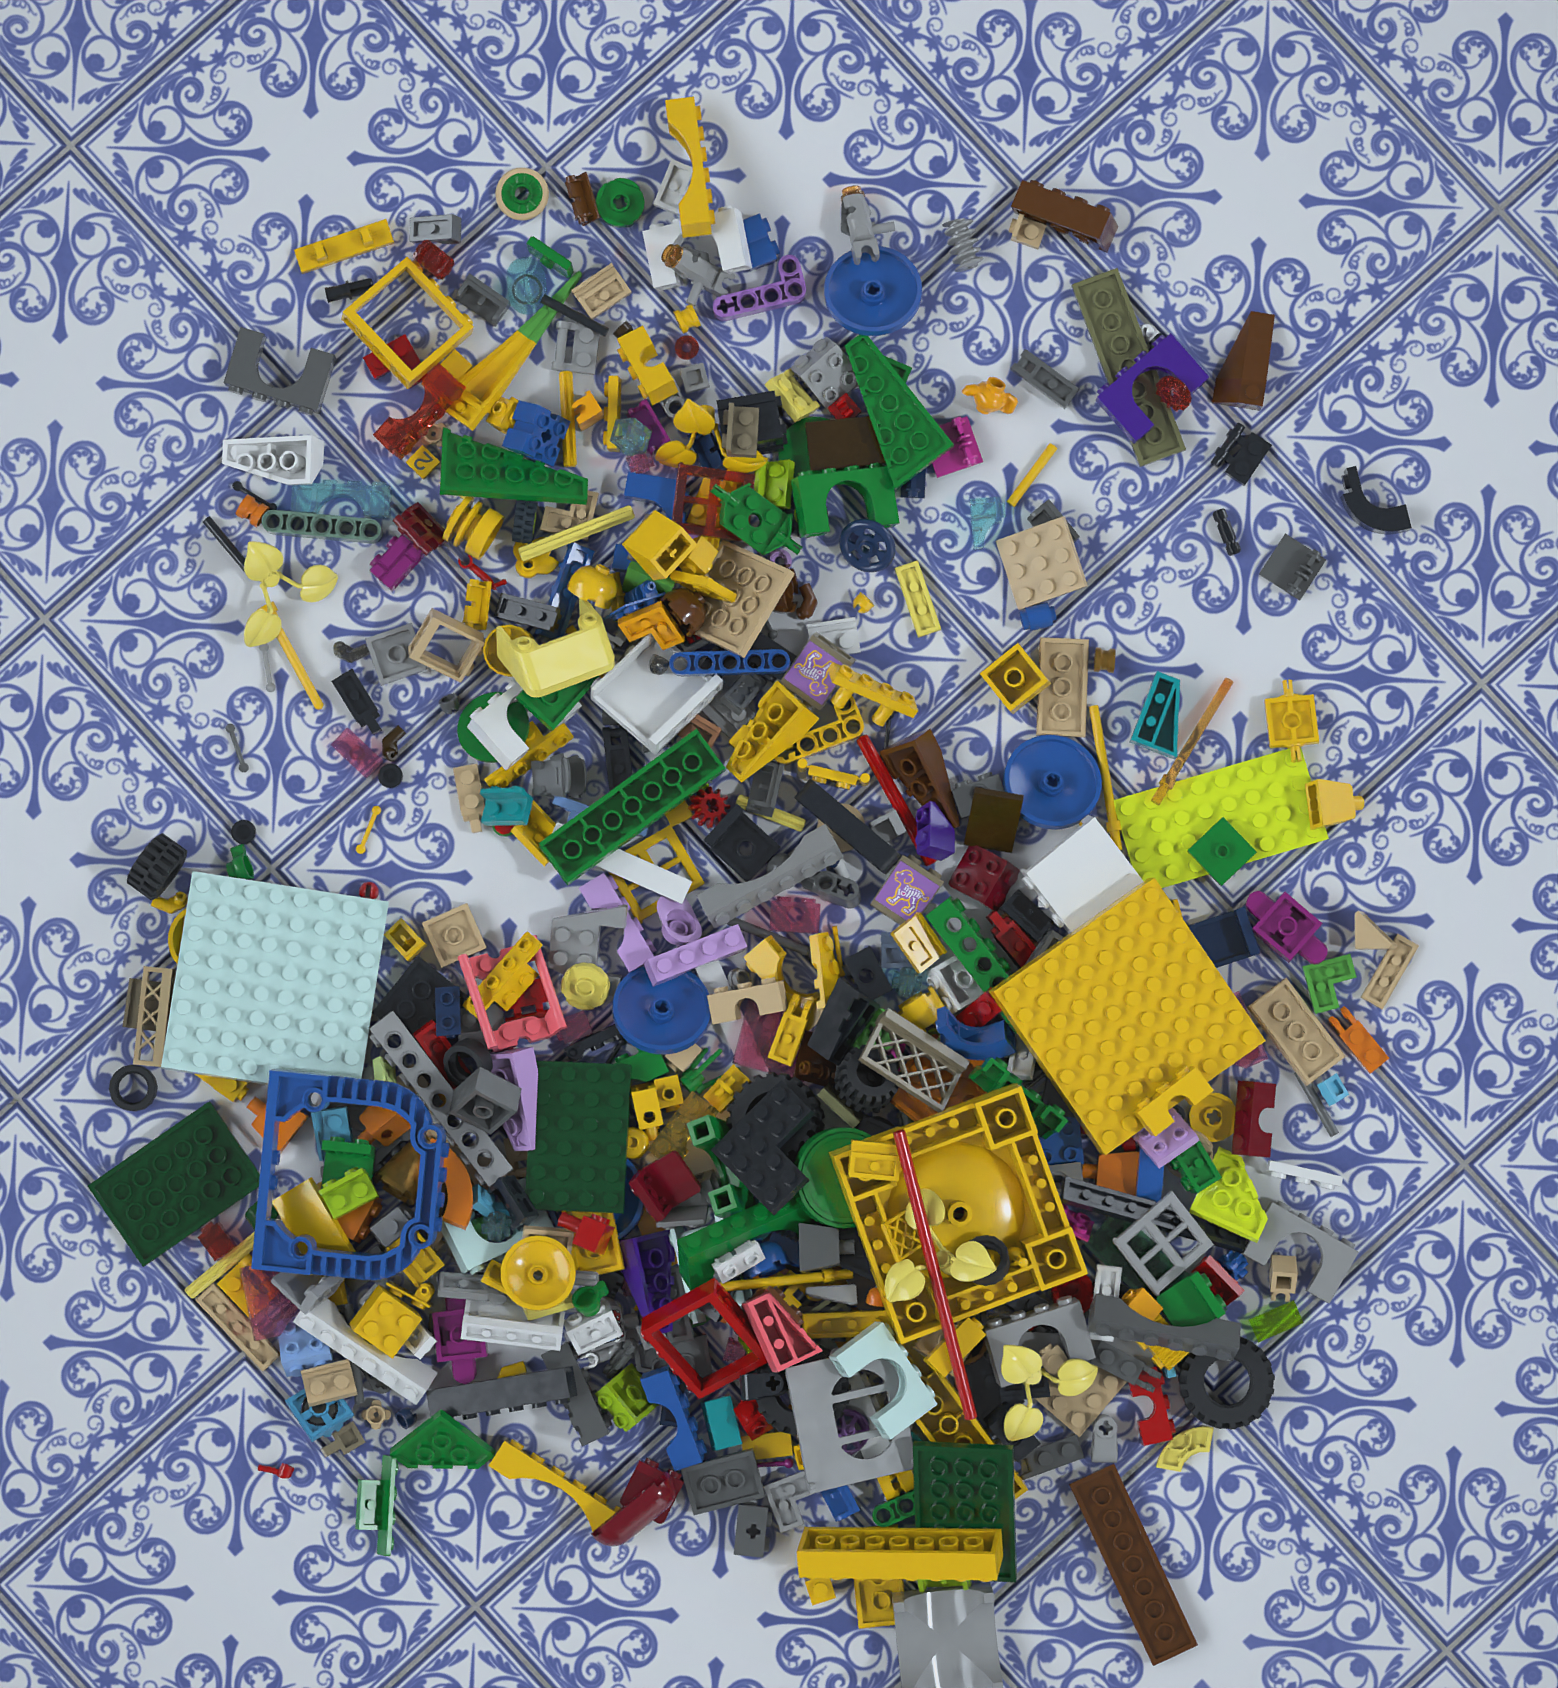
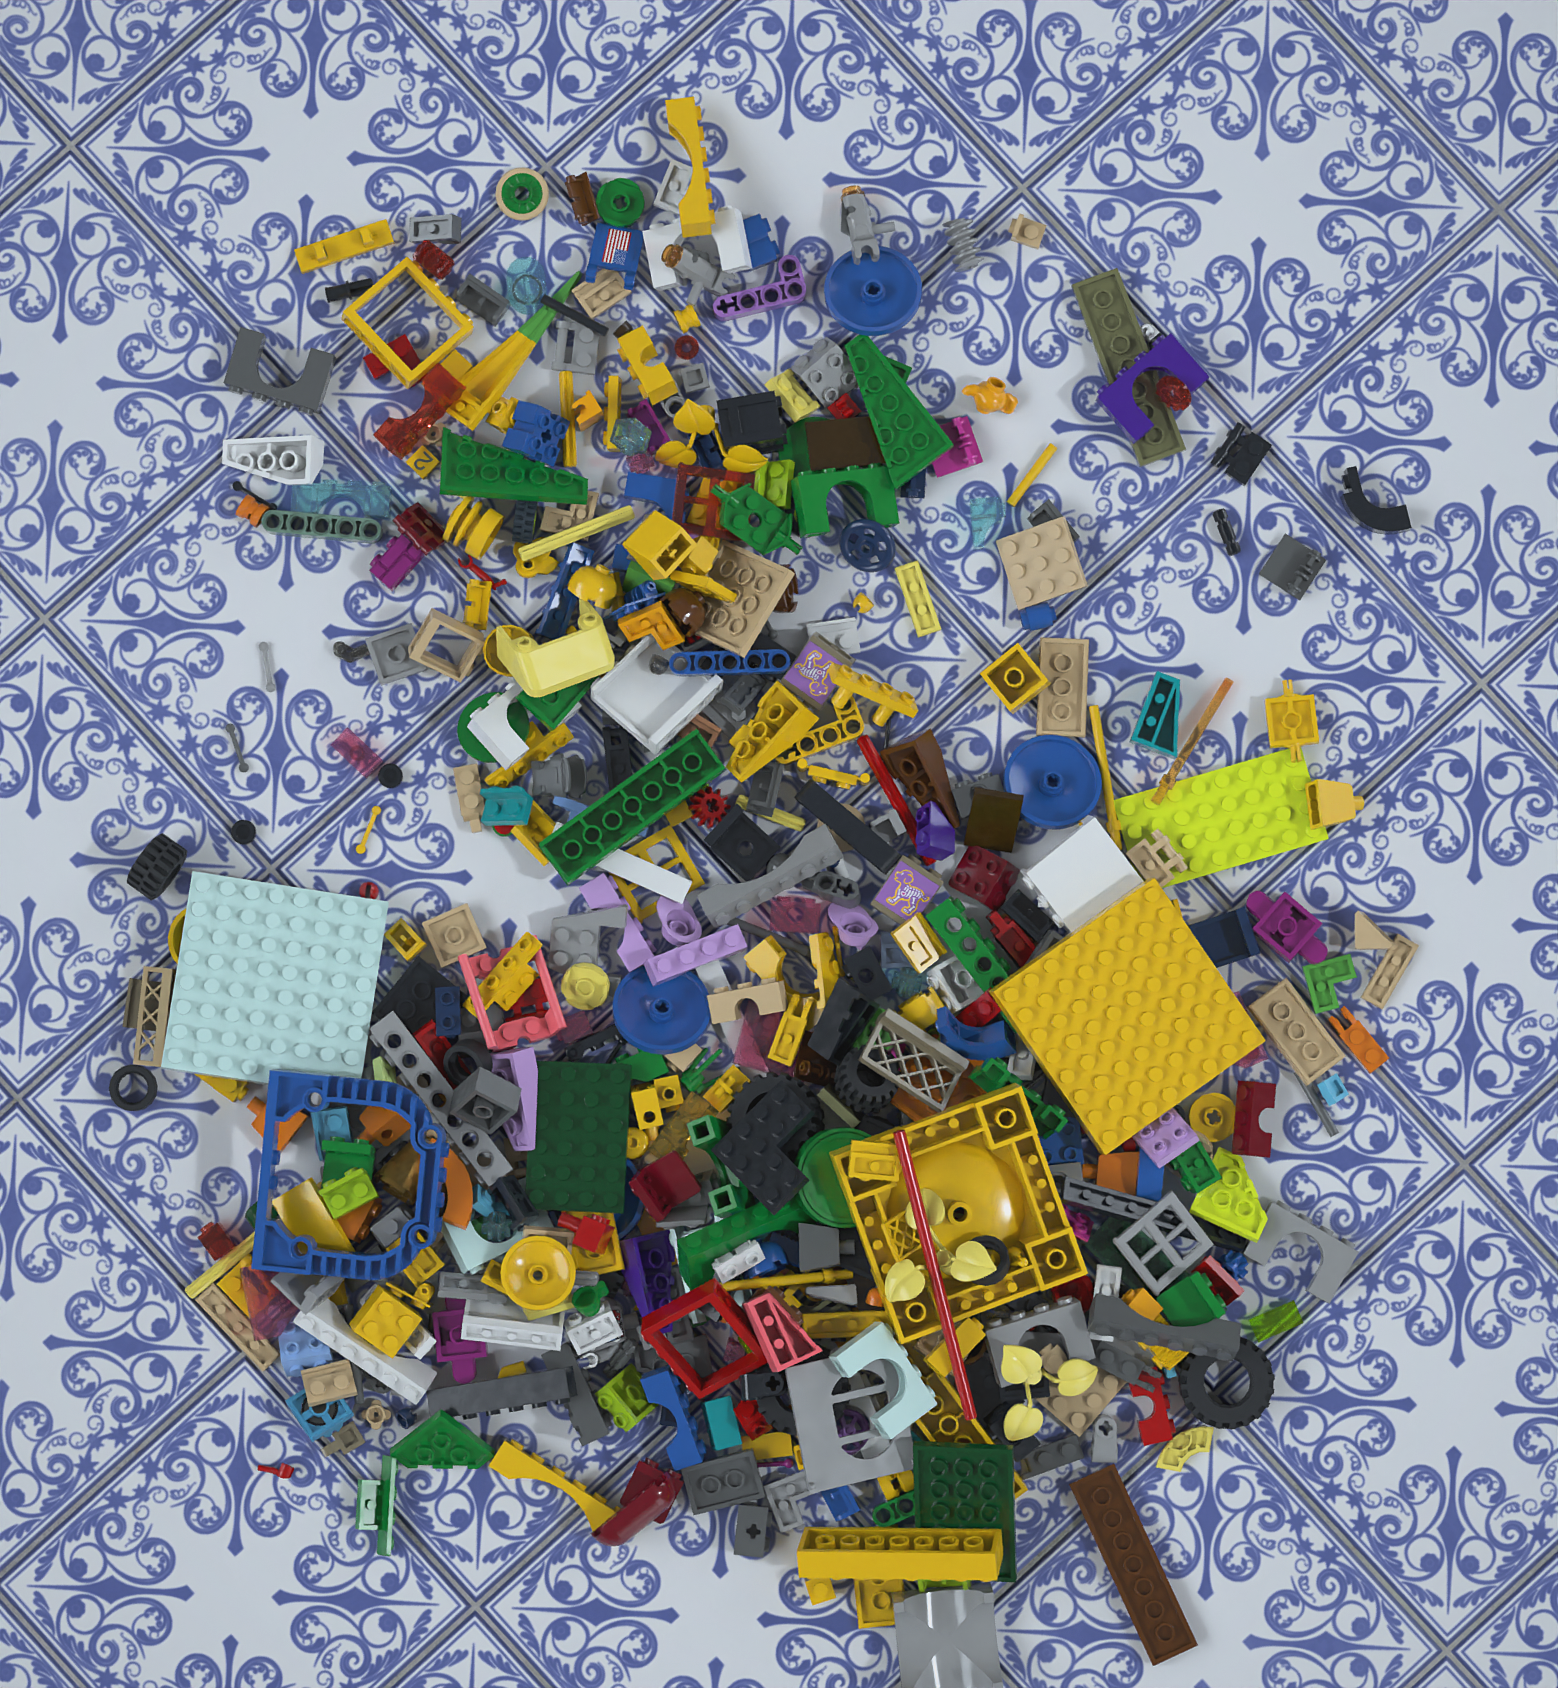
dark green plate [88,1101,260,1267] -> none
yellow arm [151,891,188,914] -> none
black bar [203,516,245,573] -> none
green piece [226,844,254,880] -> none
light yellow plant [244,541,338,647] -> none
yellow piece [257,601,324,710] -> none
black hinge [331,669,382,735] -> none
dark brown arm [382,725,406,761] -> none
dark grey hinge [439,693,460,715] -> none
hinge [494,593,562,633] -> none
green plate [526,236,574,279] -> none
dark tan bracket [722,403,759,458] -> none
light grey plate [728,968,751,990] -> none
lavender plate [768,549,792,569] -> none
reddish brown arm [796,583,818,620] -> none
dark grey plate [1010,349,1079,410] -> none
reddish brown wedge [1011,180,1119,253] -> none
pearl gold wheel [1094,647,1116,673] -> none
yellow arch [1133,1065,1214,1137] -> none
green plate [1187,817,1257,886] -> none
reddish brown wedge [1212,311,1275,411] -> none
white plate [1266,1160,1343,1190] -> none
tan brick [1269,1255,1298,1302] -> none
none -> blue flag [585,223,644,290]
none -> lavender piece [828,903,878,950]
none -> tan plate [1125,828,1188,888]

